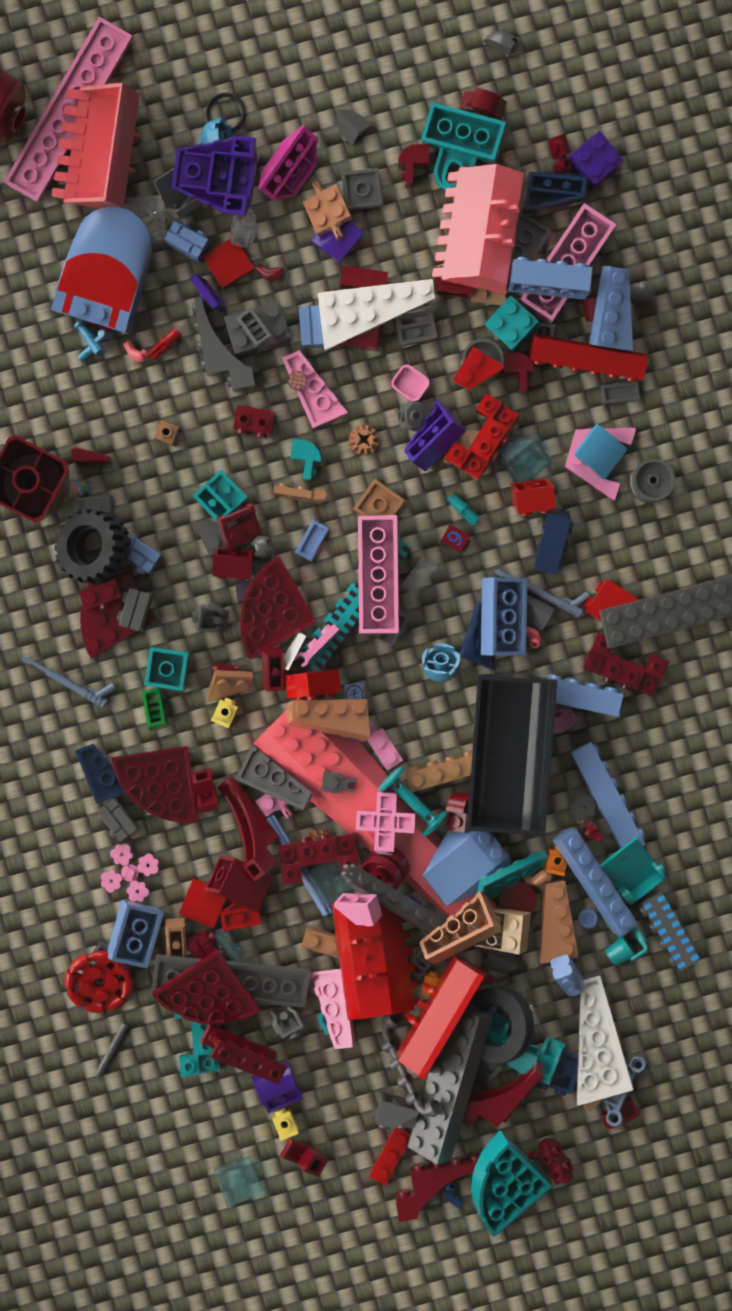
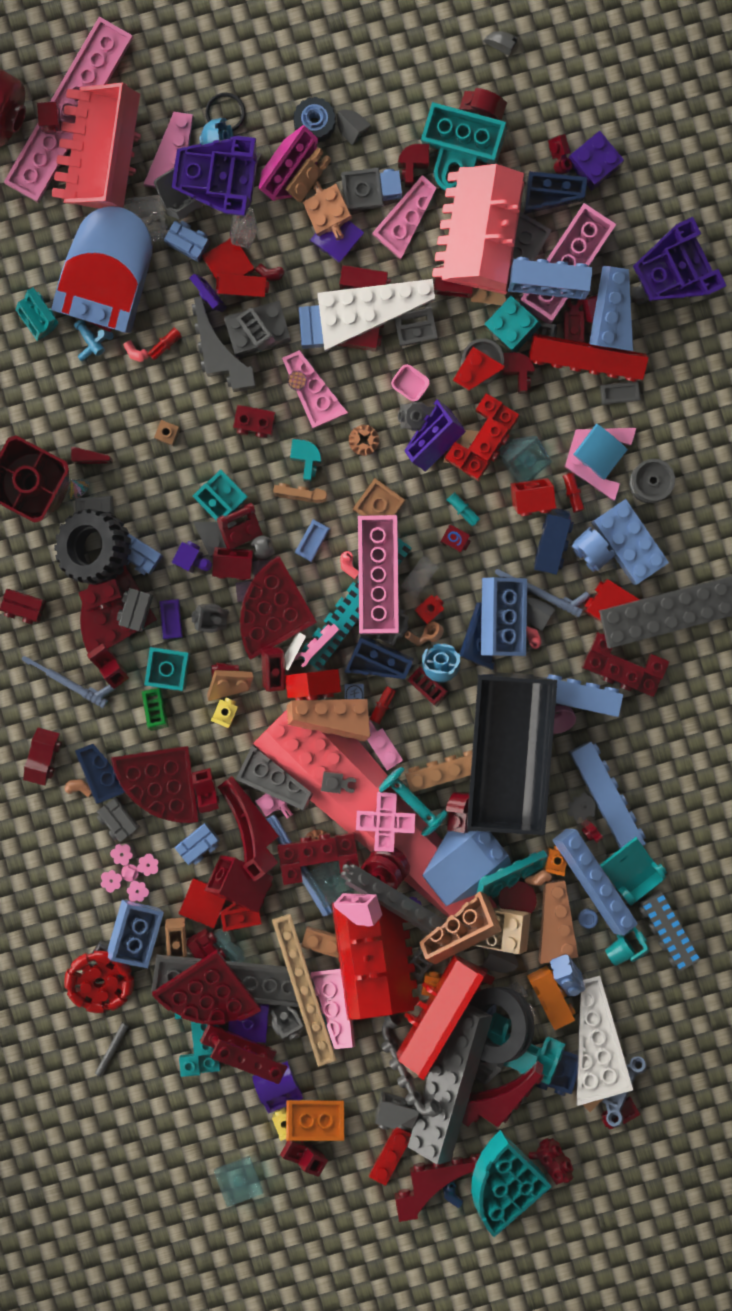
none -> dark red brick [0,588,46,625]
none -> teal brick [16,287,59,341]
none -> dark red brick [23,728,62,786]
none -> dark red brick [37,102,61,134]
none -> nougat arm [64,779,92,797]
none -> dark red brick [87,643,129,689]
none -> bright pink wing [144,112,193,188]
none -> dark purple tile [160,599,183,639]
none -> dark purple brick [172,541,212,573]
none -> medium blue brick [174,822,220,865]
none -> red brick [216,274,269,297]
none -> dark purple plate [228,1003,269,1043]
none -> tan tile [272,914,337,1067]
none -> medium nougat hinge [285,148,331,202]
none -> orange plate [286,1100,344,1141]
none -> black wheel [293,97,336,143]
none -> coral arm [340,551,359,579]
none -> dark blue wedge [345,635,414,679]
none -> red axle [369,686,396,724]
none -> bright pink wing [372,175,436,260]
none -> medium blue brick [380,169,402,201]
none -> nougat plate [405,621,444,646]
none -> dark red slope [407,666,449,707]
none -> red brick [414,595,444,625]
none -> orange wedge [527,966,576,1031]
none -> red pin [562,473,585,513]
none -> dark red plate [564,298,584,342]
none -> medium blue brick [572,527,616,572]
none -> medium blue brick [591,499,669,586]
none -> dark purple wedge [633,217,727,301]

